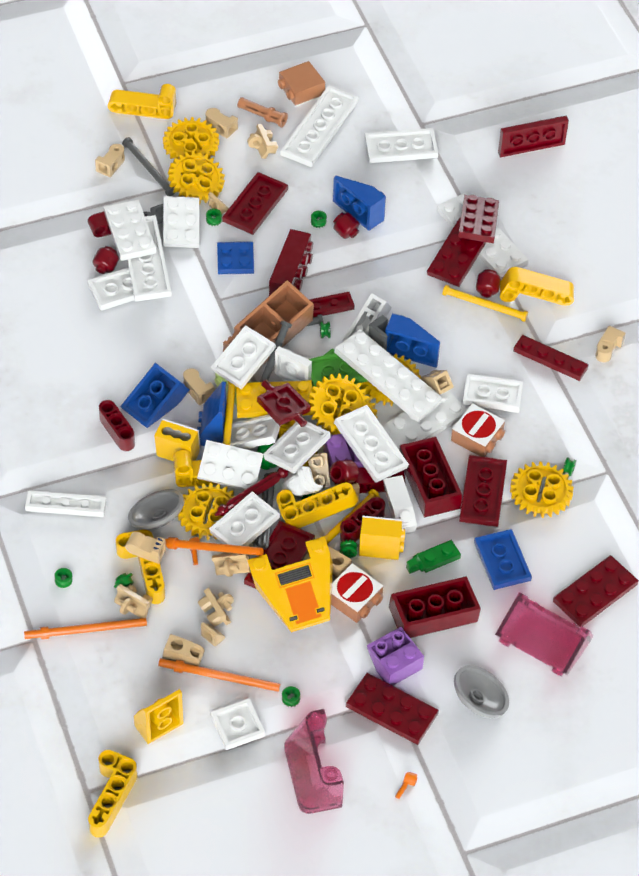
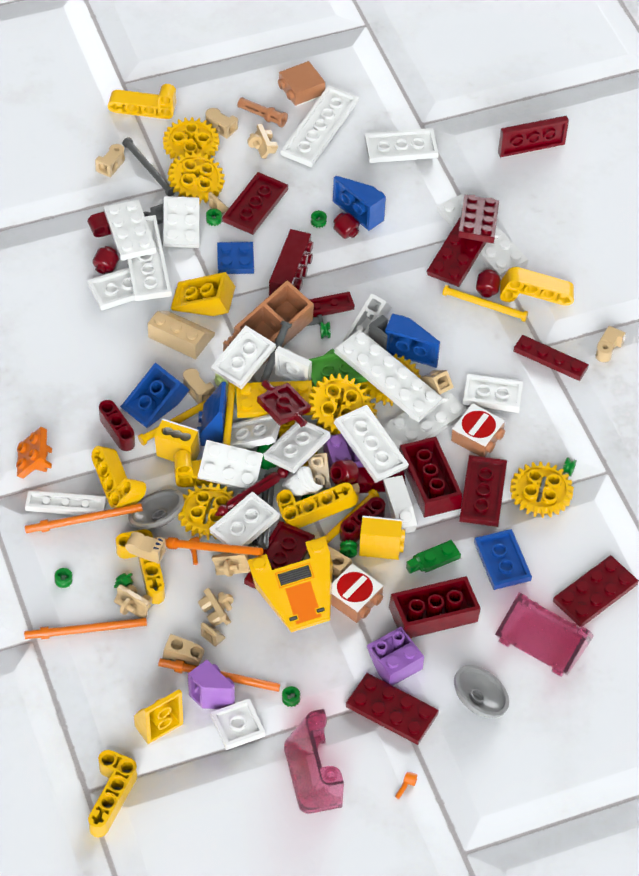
none -> orange plate [16,427,52,479]
none -> orange bar [25,503,143,533]
none -> yellow beam [91,446,146,508]
none -> yellow bar [138,395,211,445]
none -> tan slope [148,311,215,359]
none -> yellow slope [171,272,235,316]
none -> medium lavender slope [188,660,235,709]

